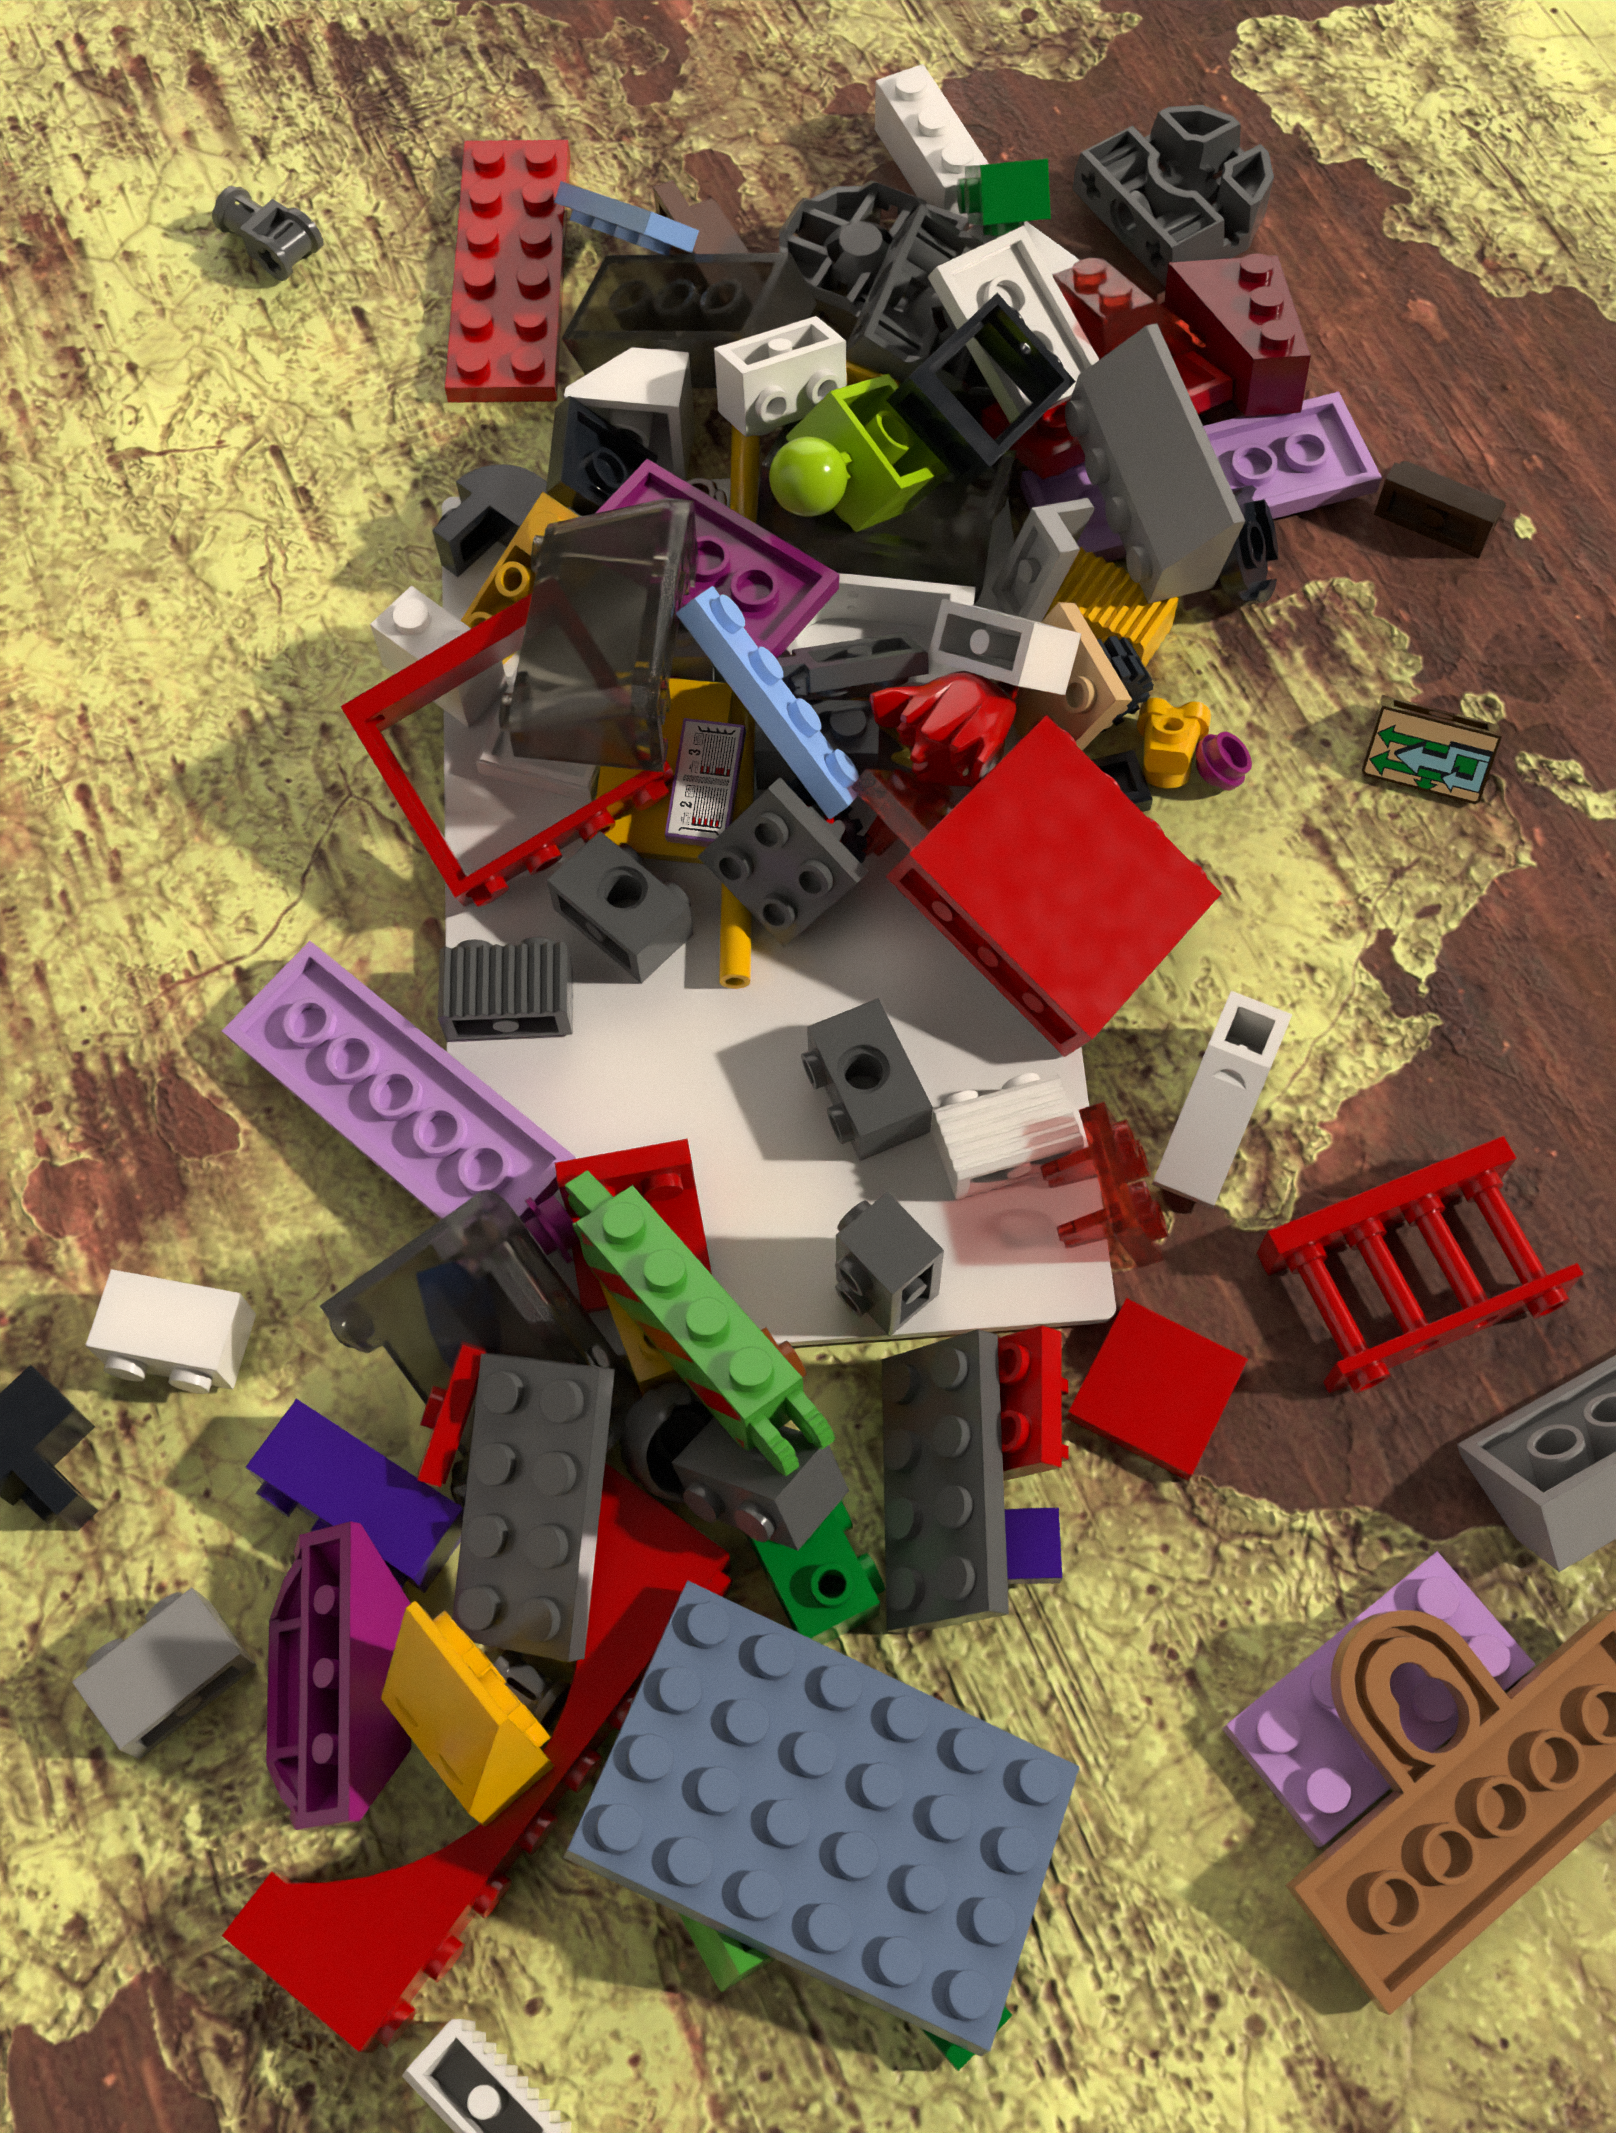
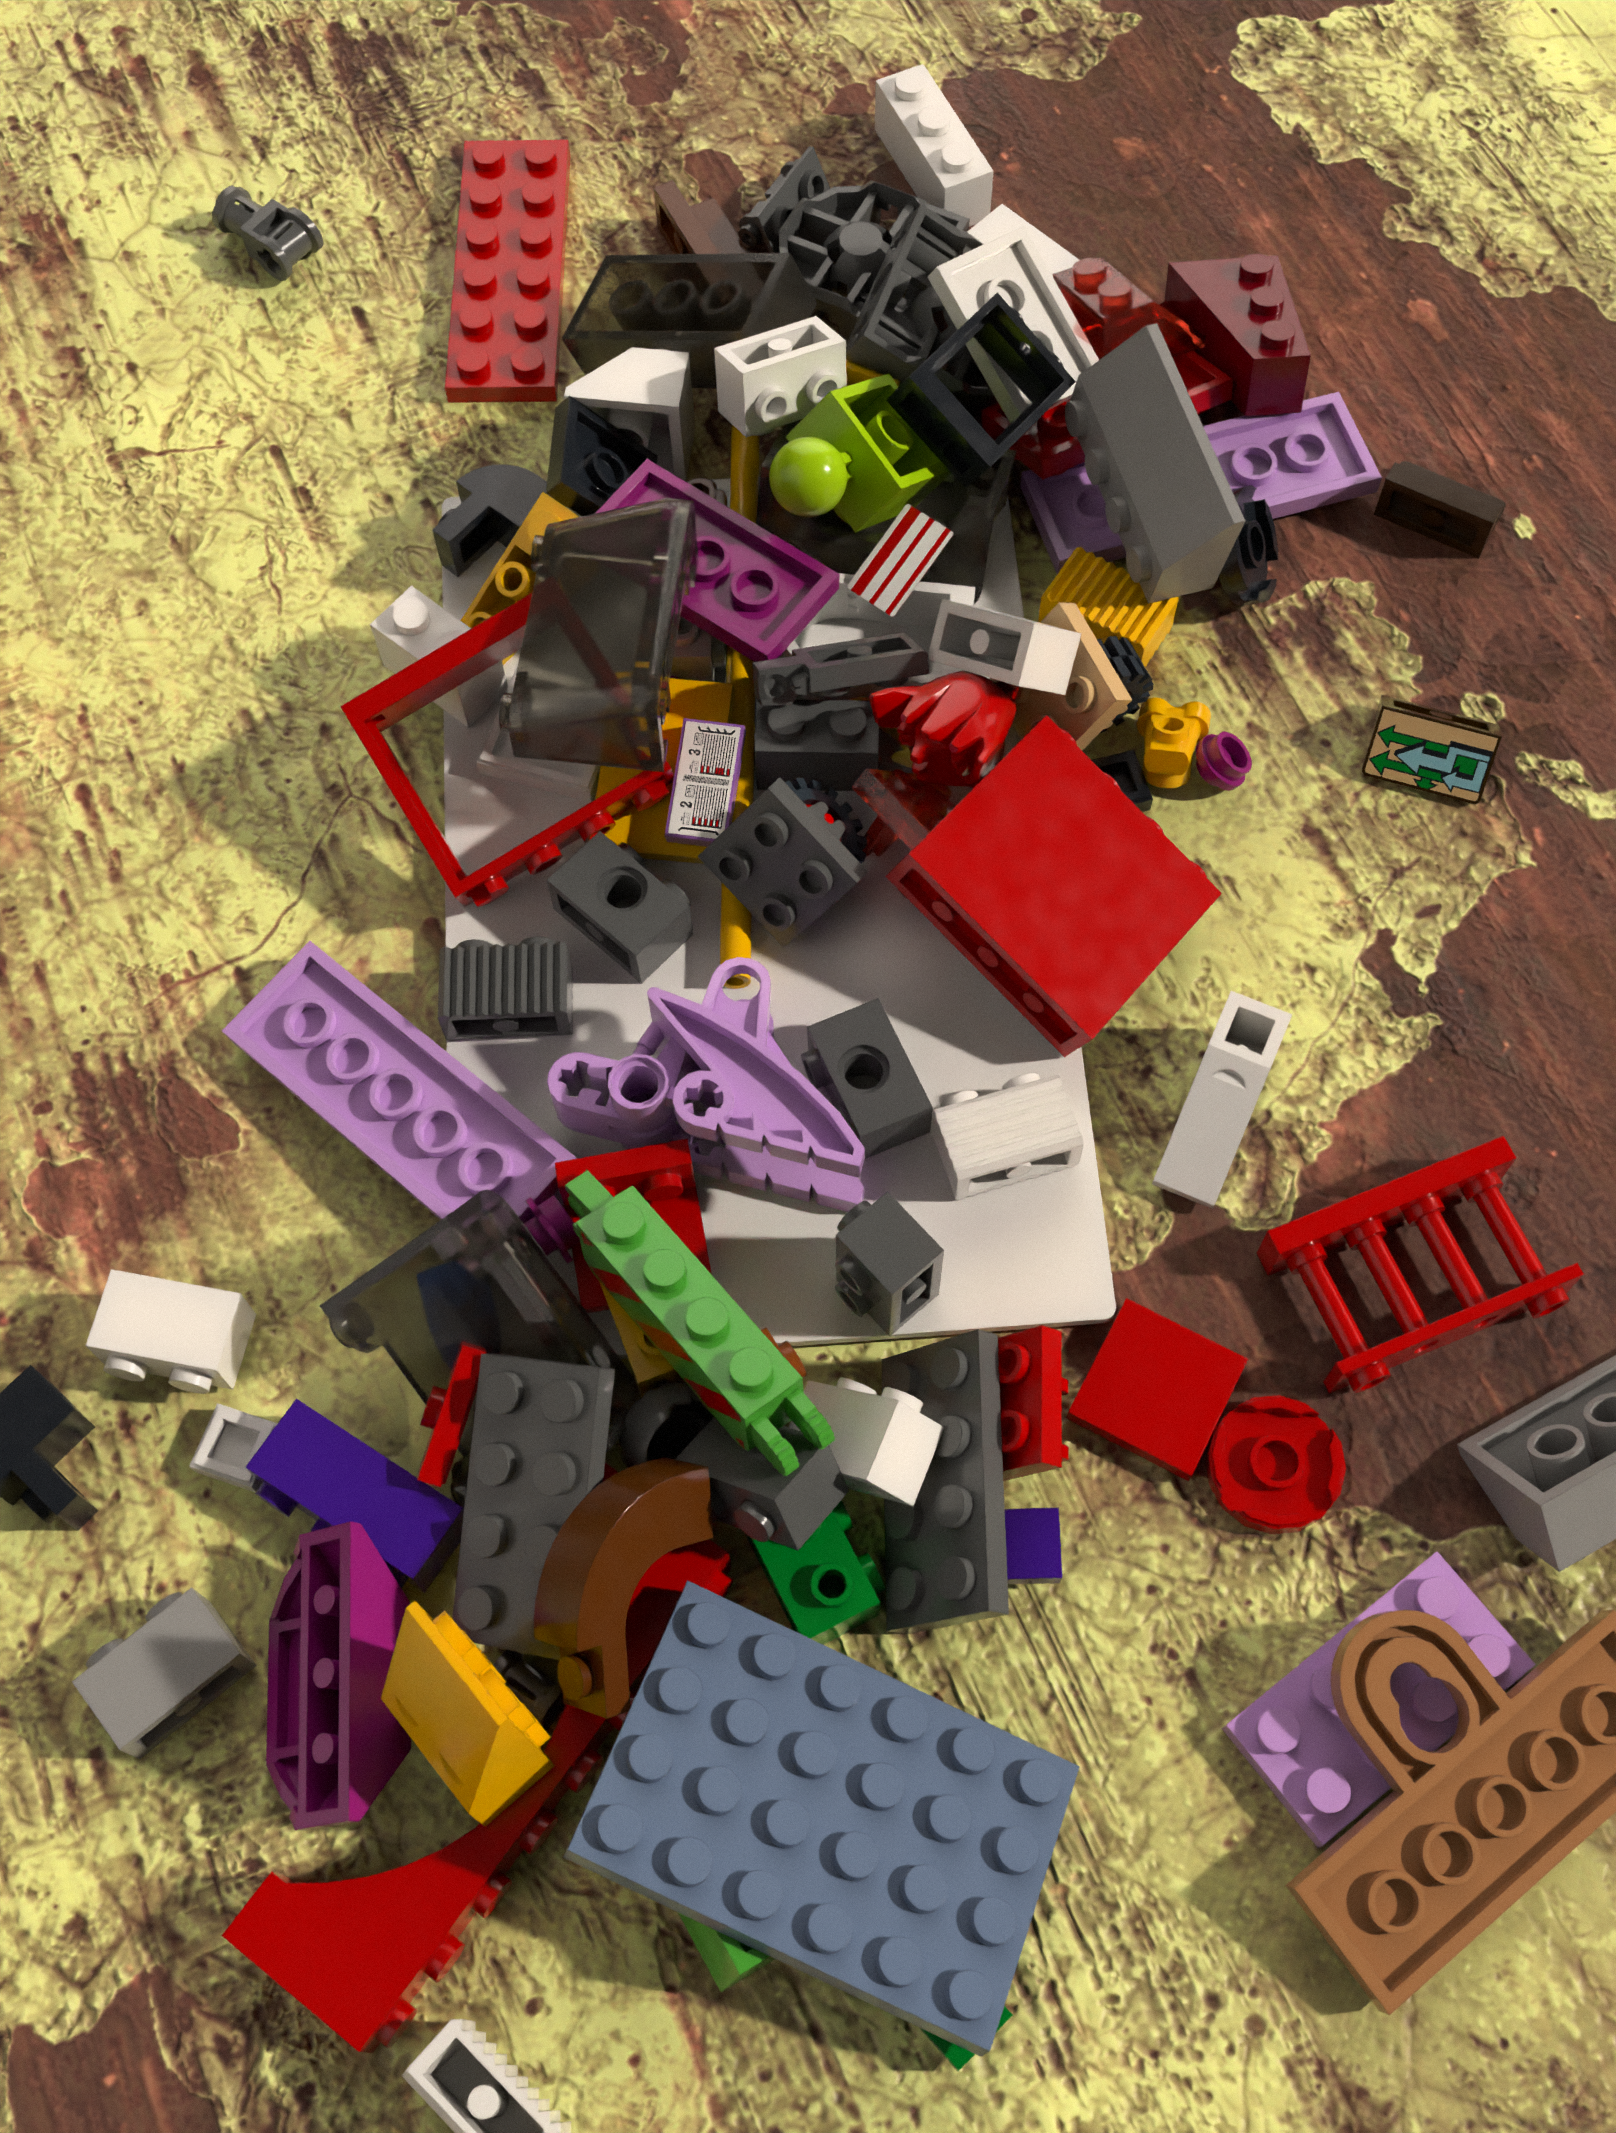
light blue plate [554,181,699,256] -> none
light blue plate [676,586,863,820] -> none
green brick [957,158,1051,236] -> none
light grey panel [991,498,1095,622] -> none
clear red plate [1040,1102,1169,1268] -> none
dark grey connector [1072,105,1274,288] -> none
none -> white tile [189,1403,278,1493]
none -> reddish brown arch [534,1457,713,1719]
none -> lavender piece [547,957,865,1212]
none -> dark grey hinge [738,146,830,261]
none -> white brick [789,1377,945,1506]
none -> sticker [847,504,953,617]
none -> red tile [1205,1395,1346,1535]

